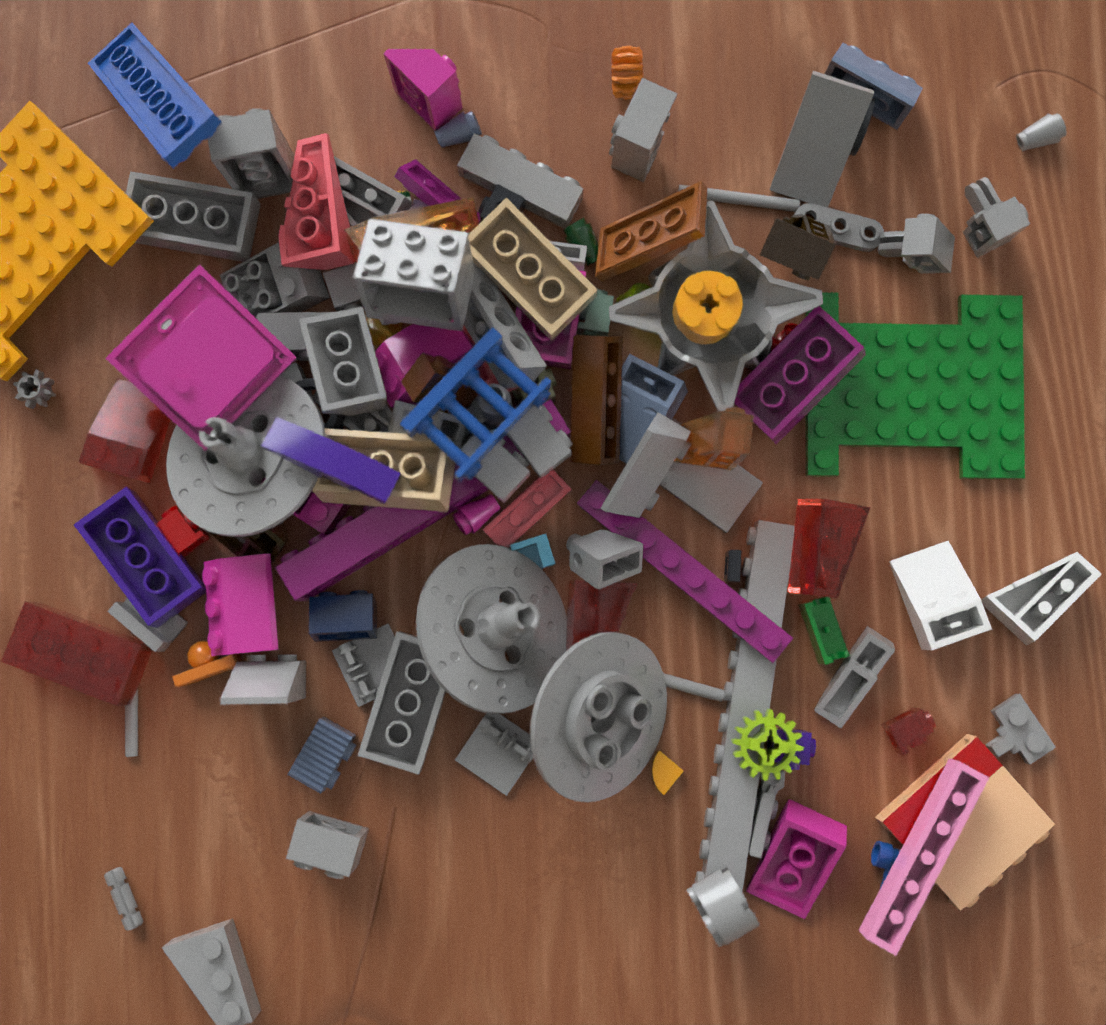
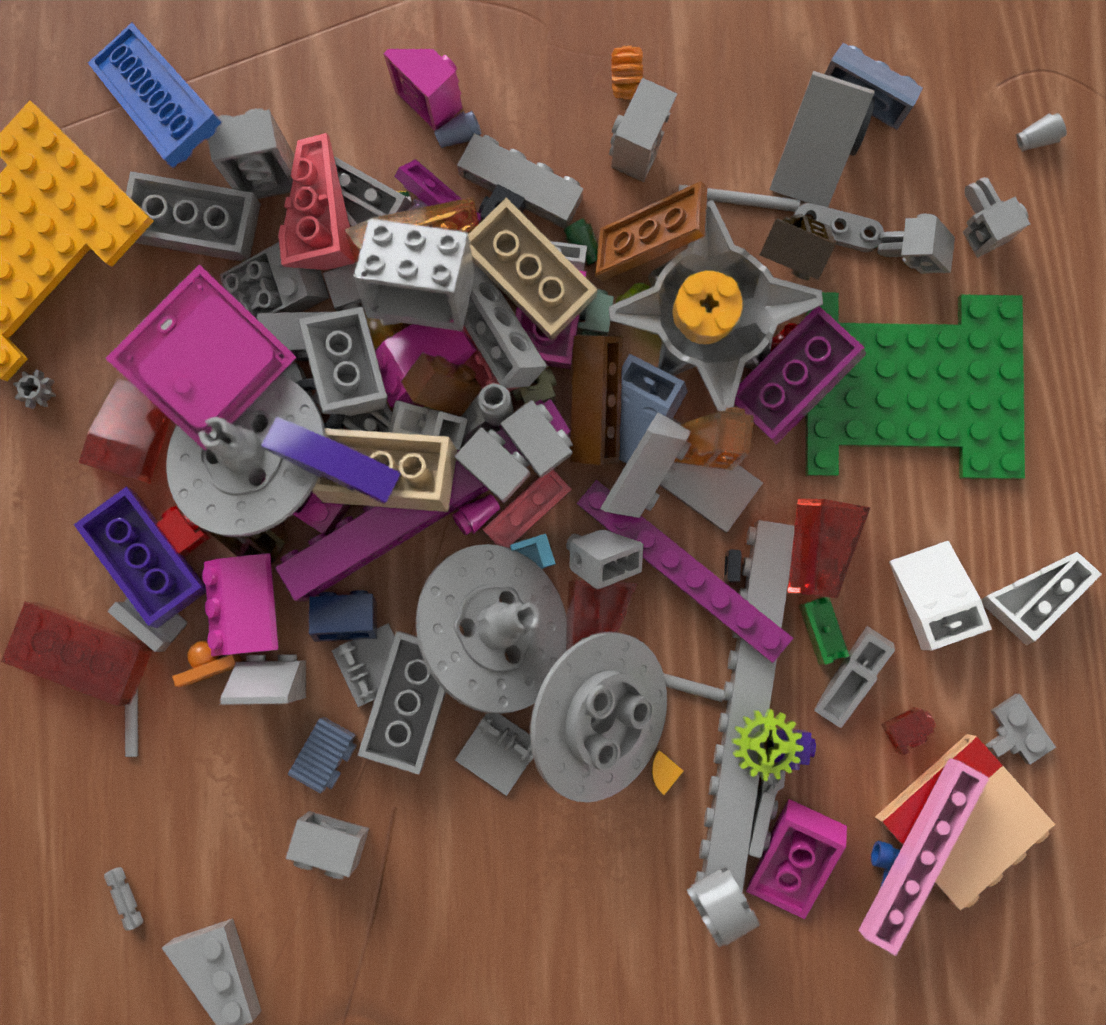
blue fence [400,327,551,483] -> none

